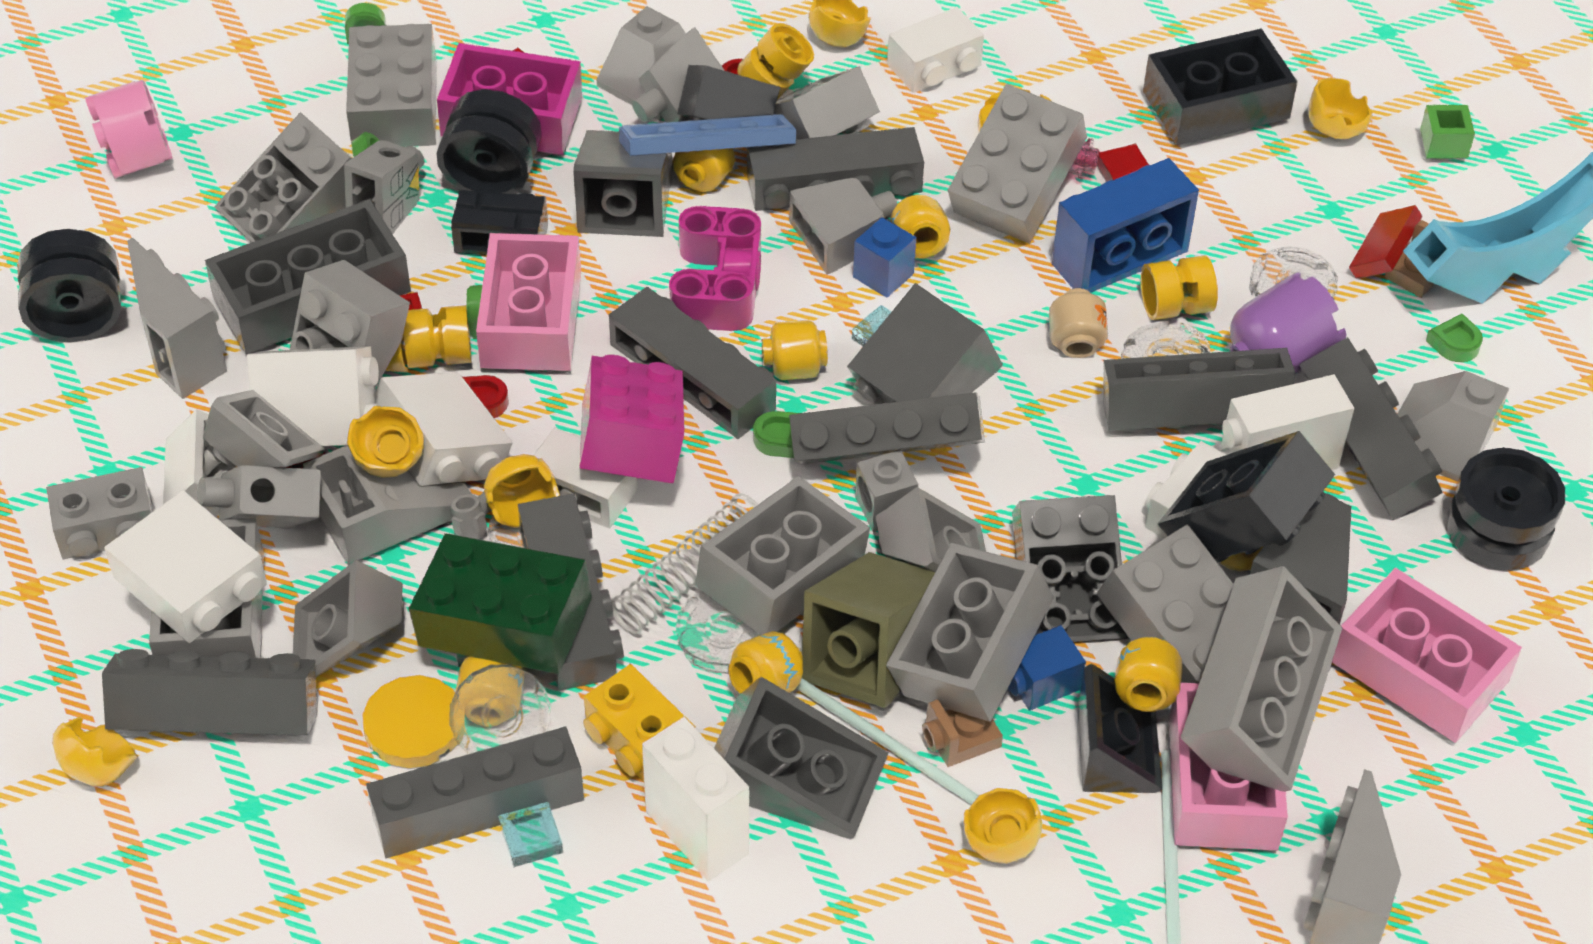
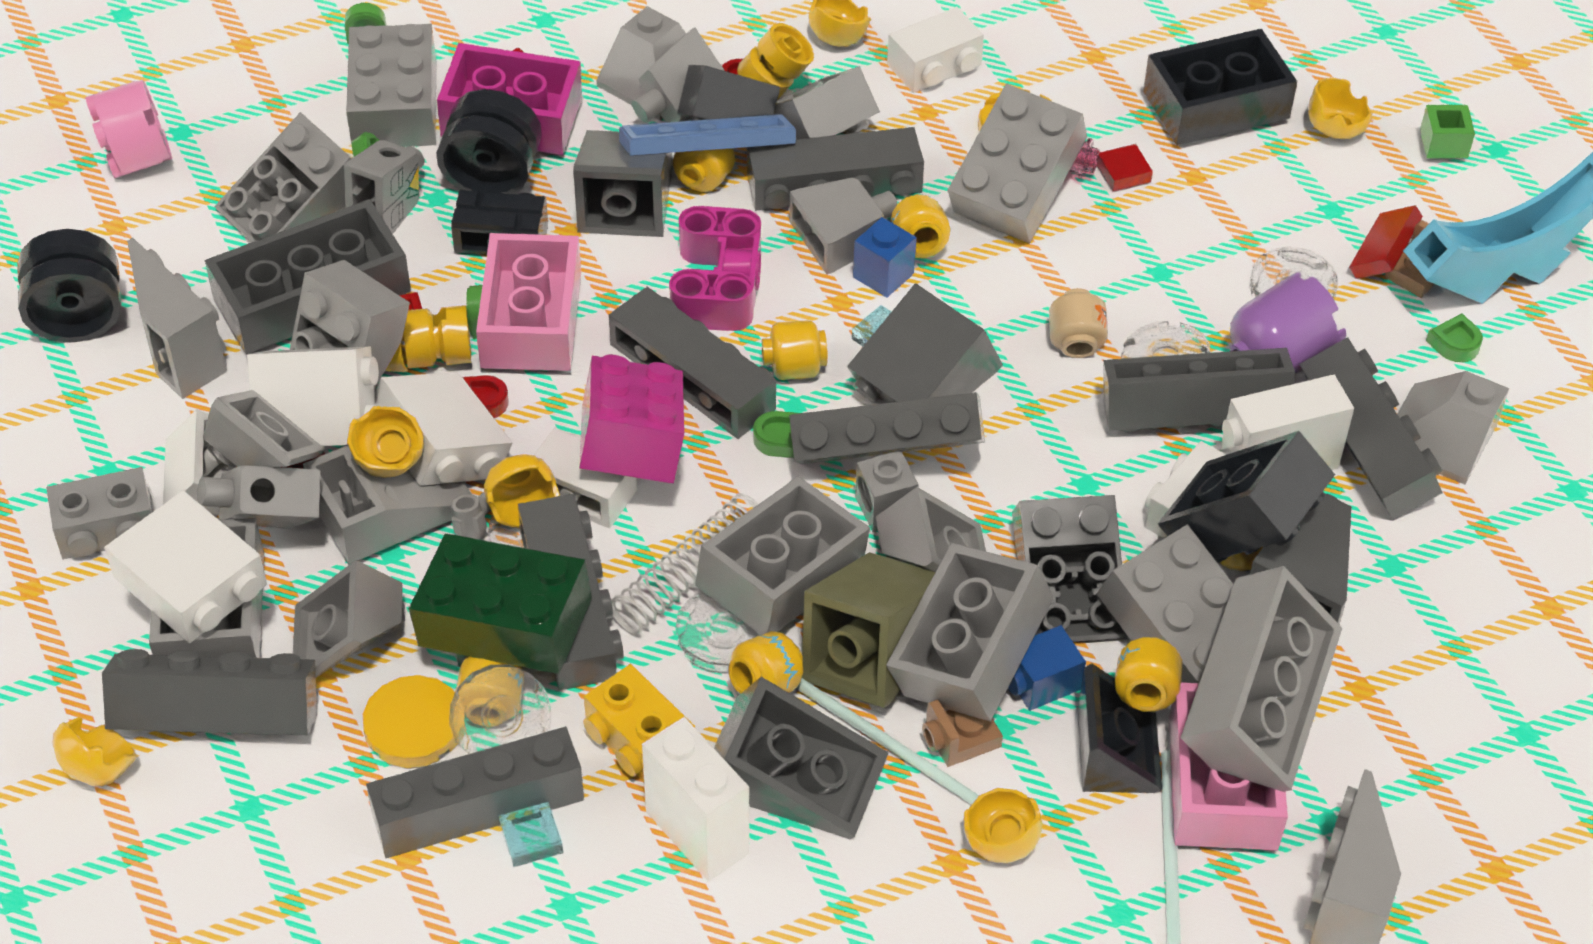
blue brick [1052,158,1199,293] -> none
yellow wheel [1140,255,1218,320] -> none
bright pink brick [1332,567,1522,743] -> none
black wheel [1447,447,1565,570] -> none

